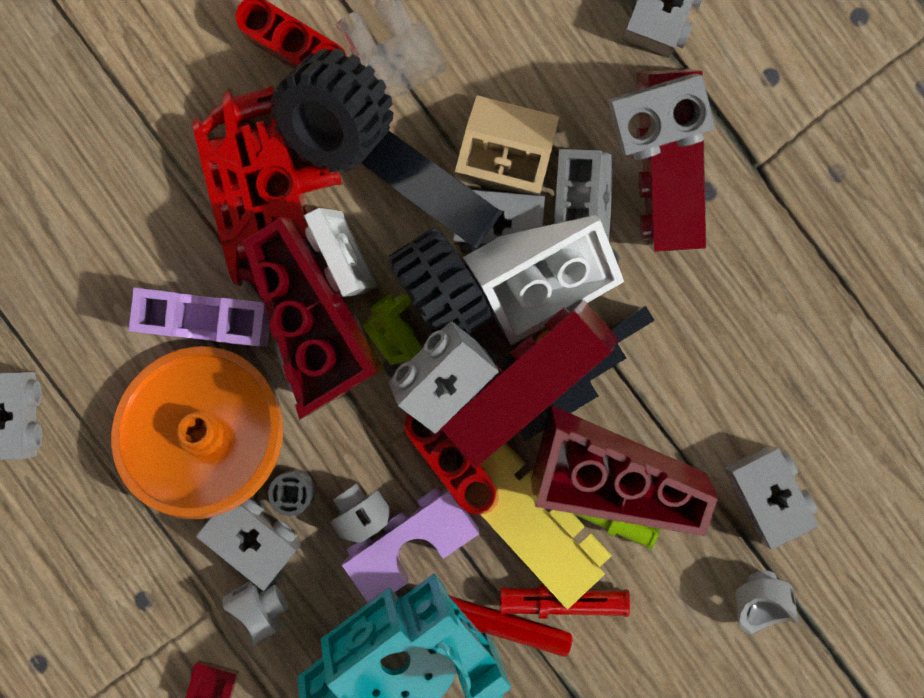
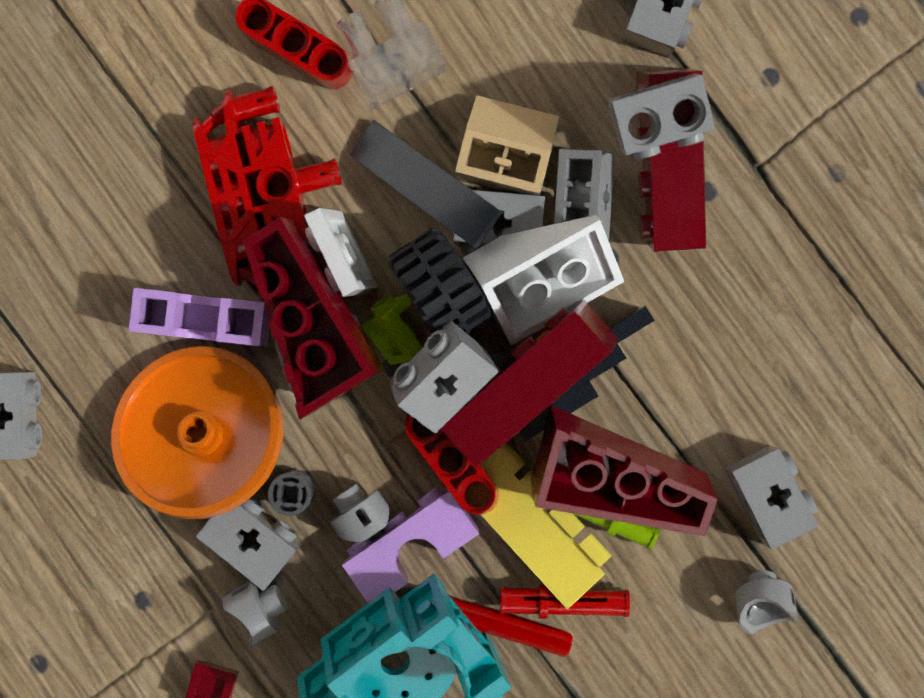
black tyre [271,48,394,172] -> none

